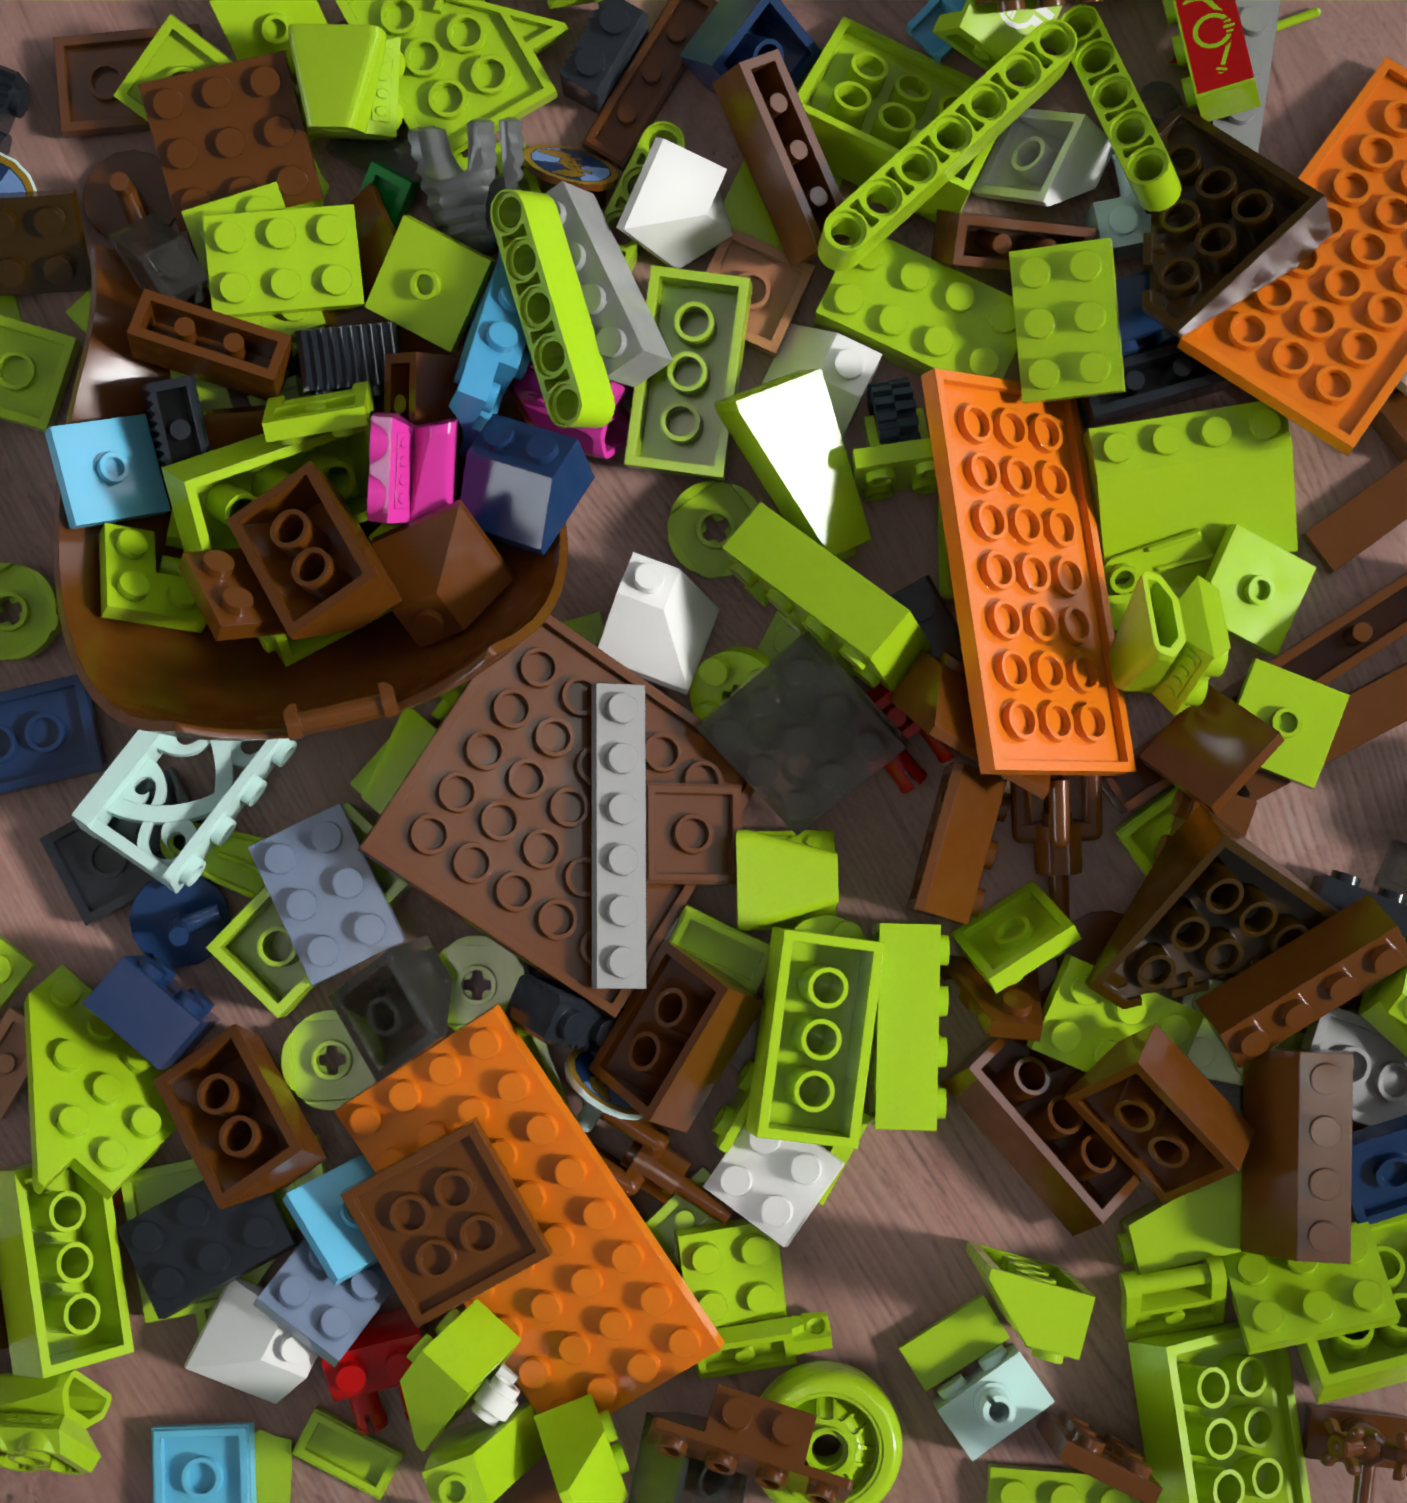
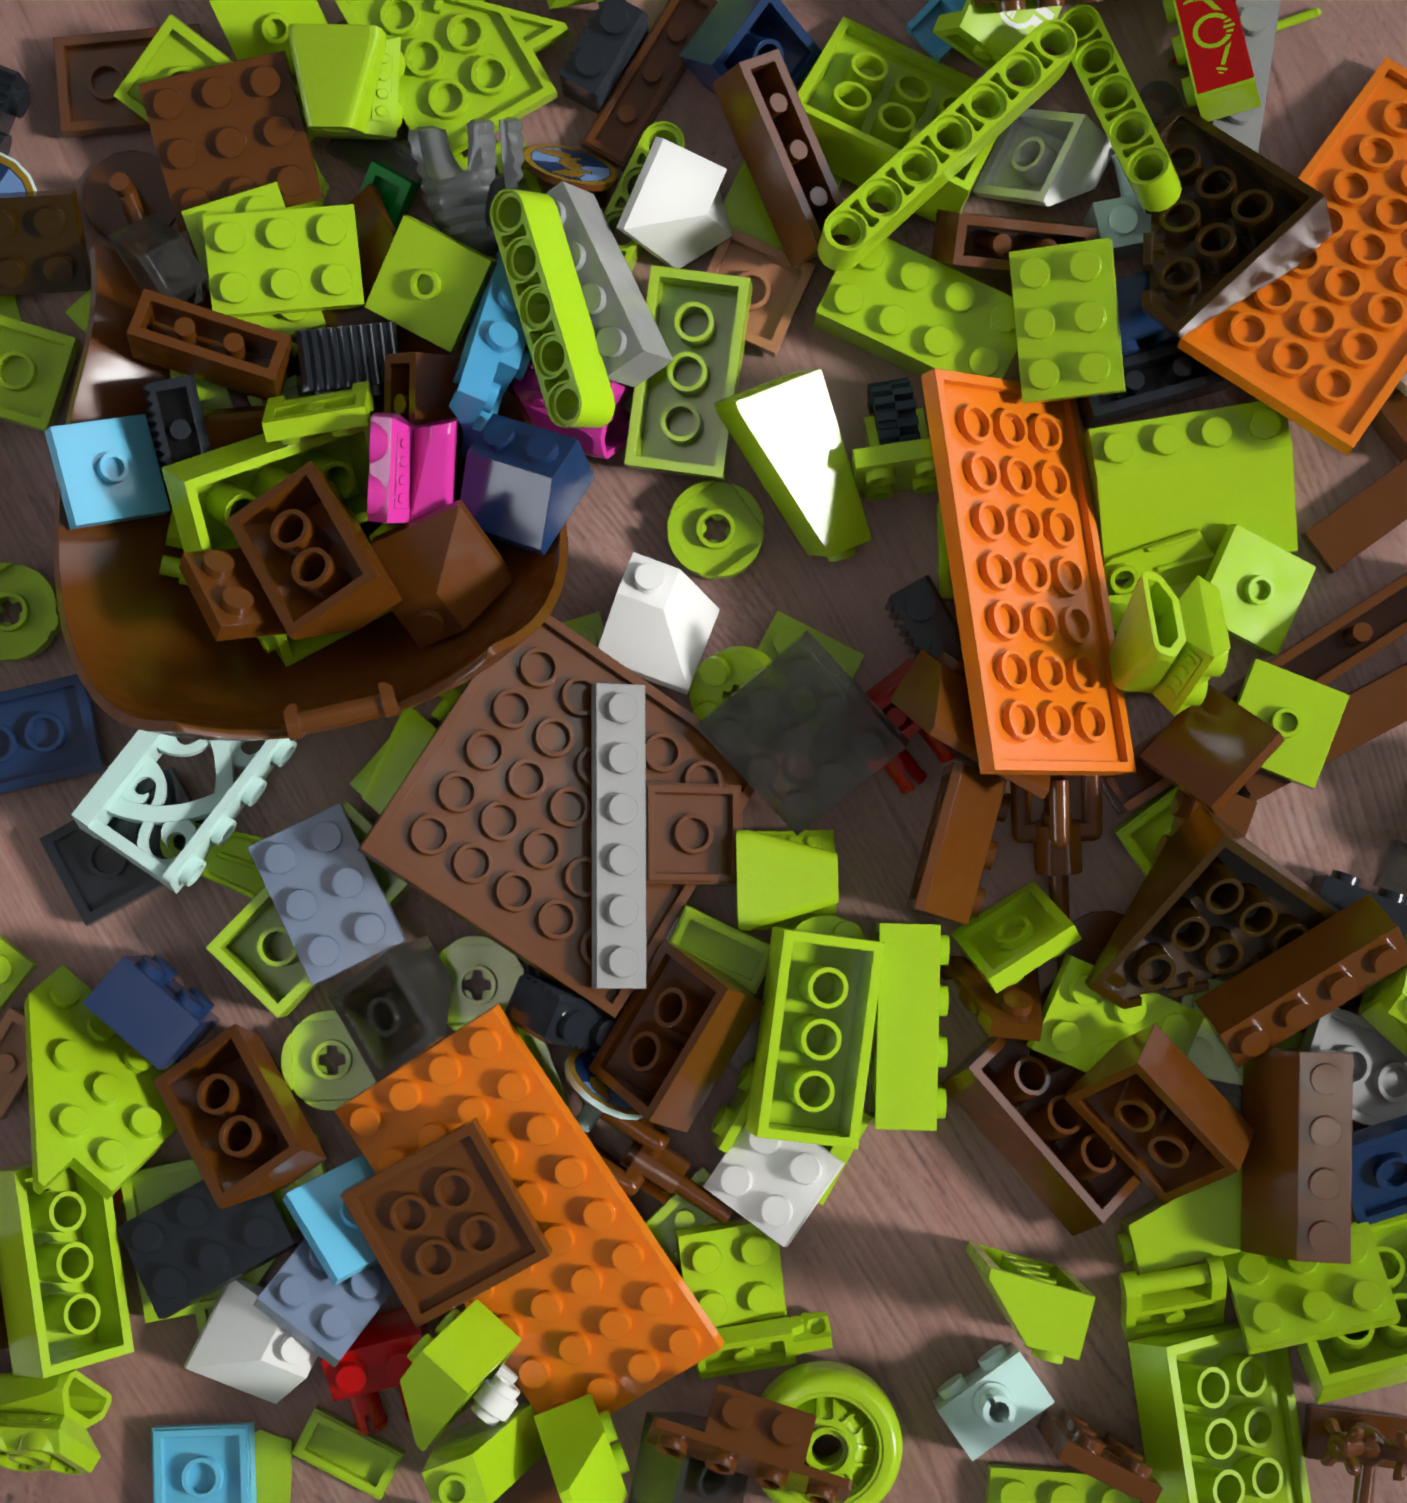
lime plate [99,523,207,633] -> none
dark blue shield [129,876,231,967] -> none
lime brick [722,502,932,693] -> none
white slope [762,324,882,440] -> none
lime tile [898,1292,1010,1392] -> none

